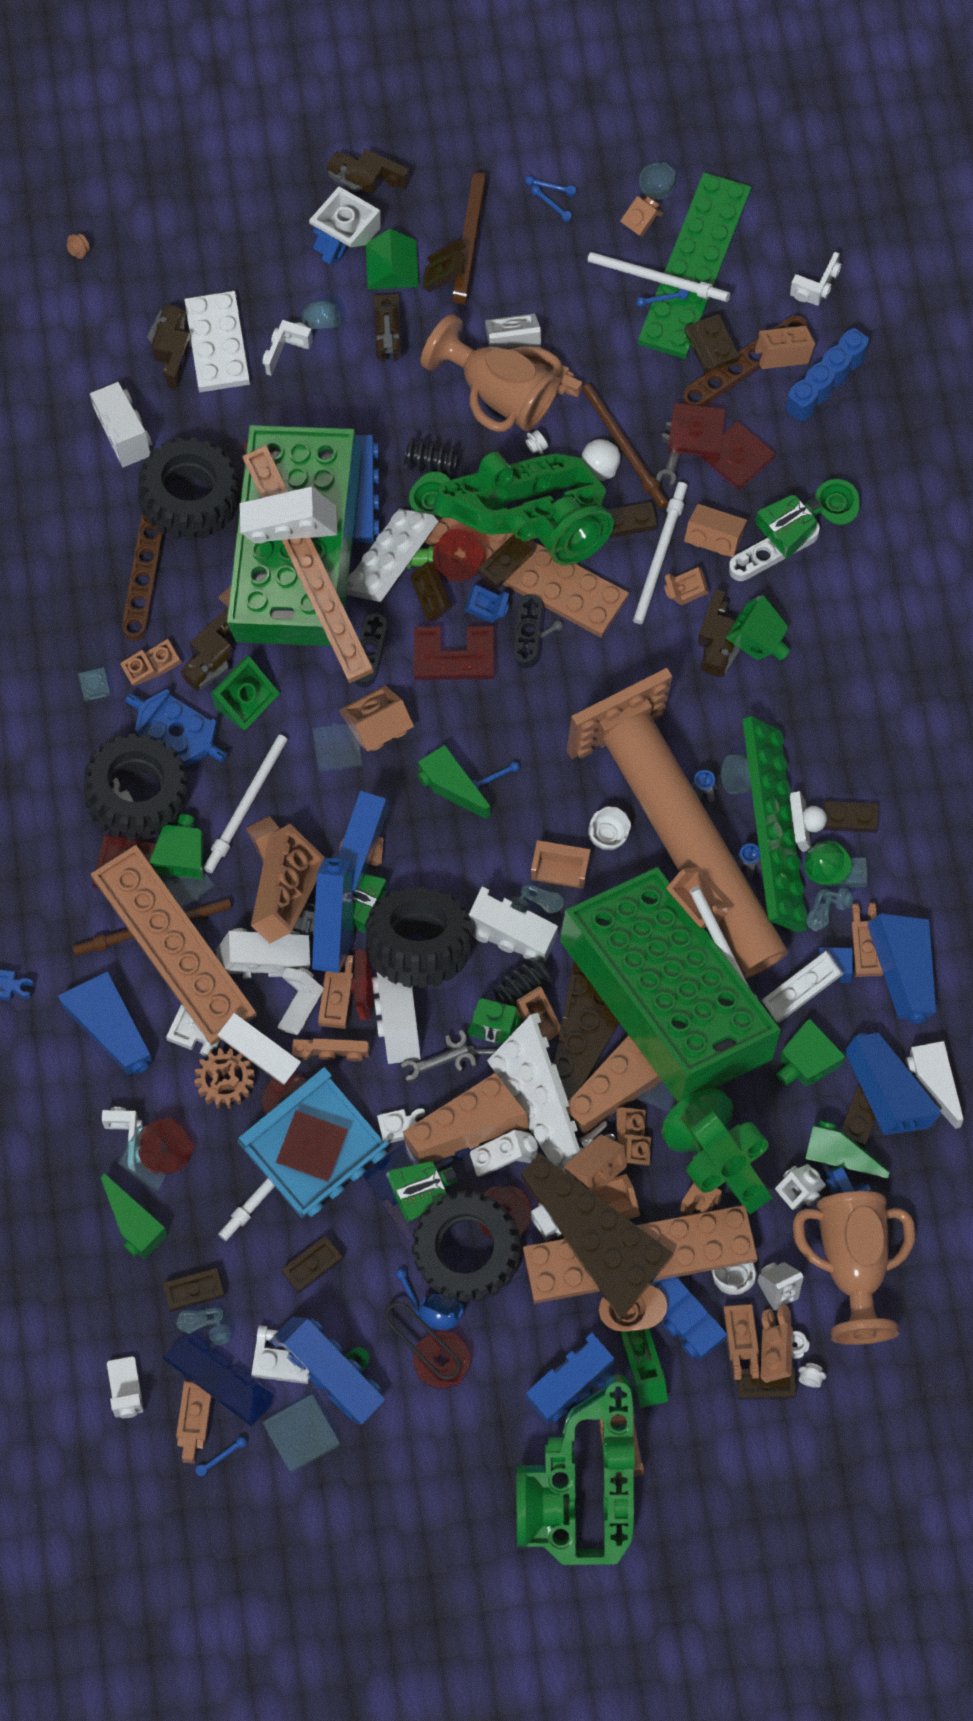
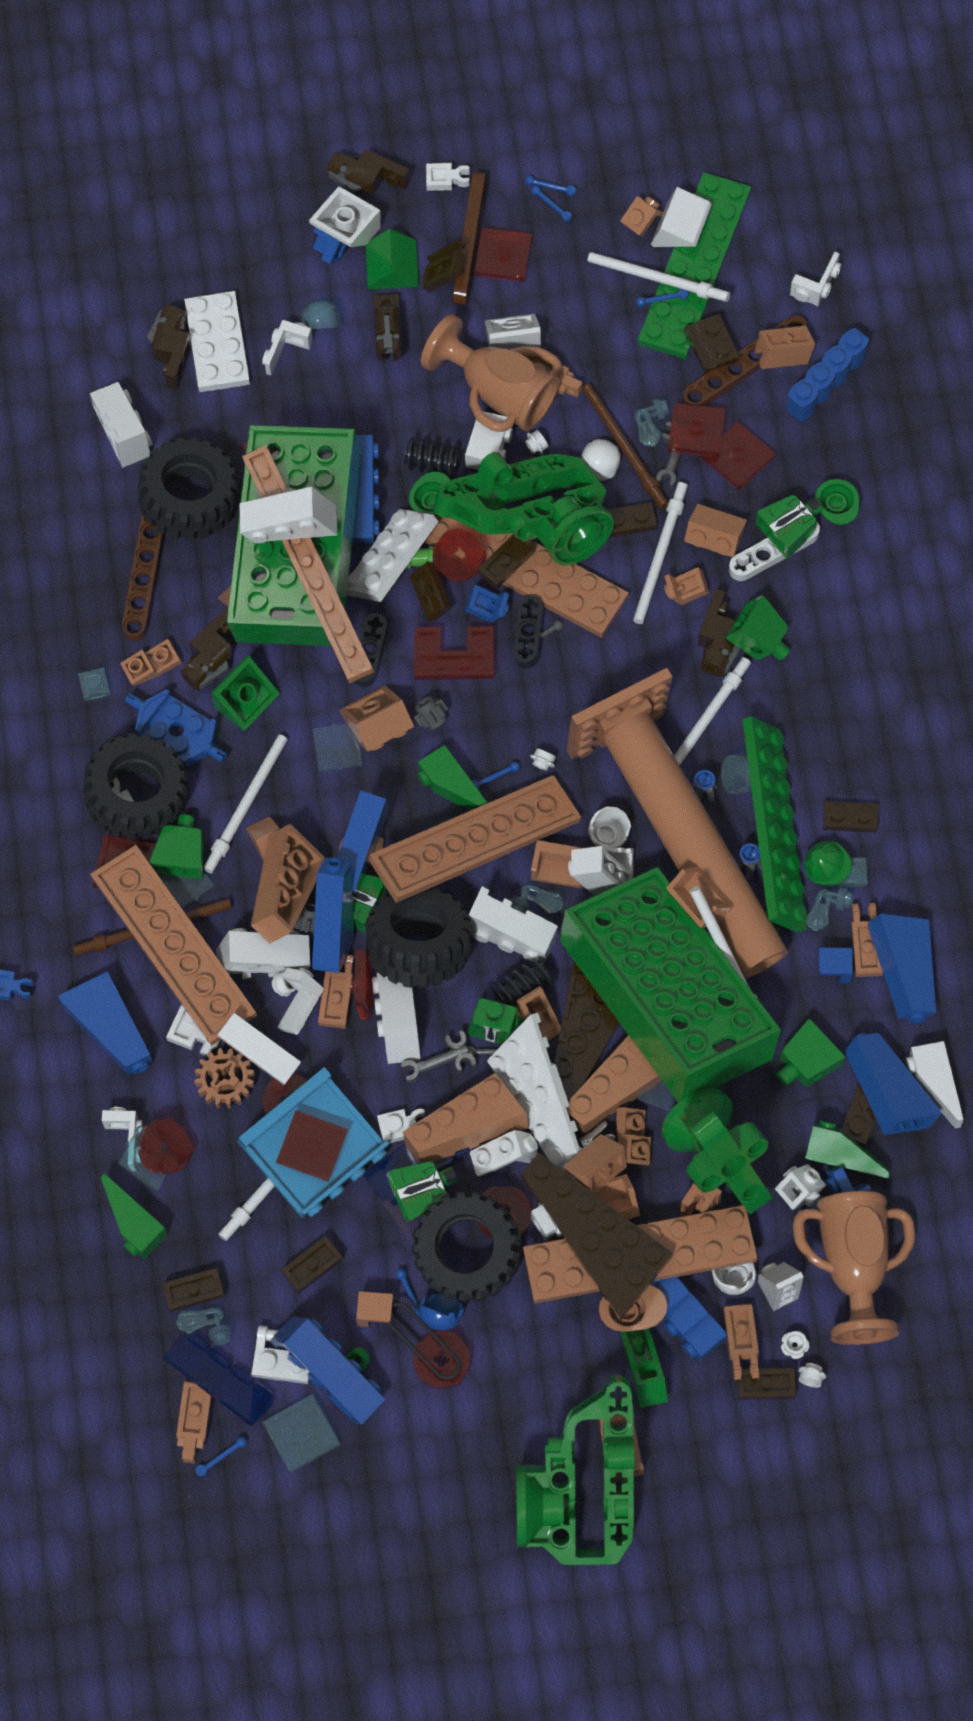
nougat plate [67,234,90,259] -> none
white bracket [107,1356,144,1419] -> none
nougat hinge [292,1039,370,1061] -> none
blue wedge [526,1333,614,1425] -> none
clear light blue hair [639,162,677,200] -> none
nougat hinge [761,1305,793,1383] -> none
white tile [762,951,844,1023] -> none
white tile [790,791,827,852] -> none
none -> white plate [272,971,296,997]
none -> nougat panel [356,1292,394,1327]
none -> nougat plate [369,775,581,903]
none -> dark grey gear [414,696,448,729]
none -> white plate [426,163,470,191]
none -> white brick [465,411,513,470]
none -> clear red plate [474,228,532,282]
none -> white plate [530,749,556,771]
none -> white wedge [568,846,634,896]
none -> clear light blue piece [635,398,669,446]
none -> white slope [651,187,712,247]
none -> white bar [674,657,751,765]

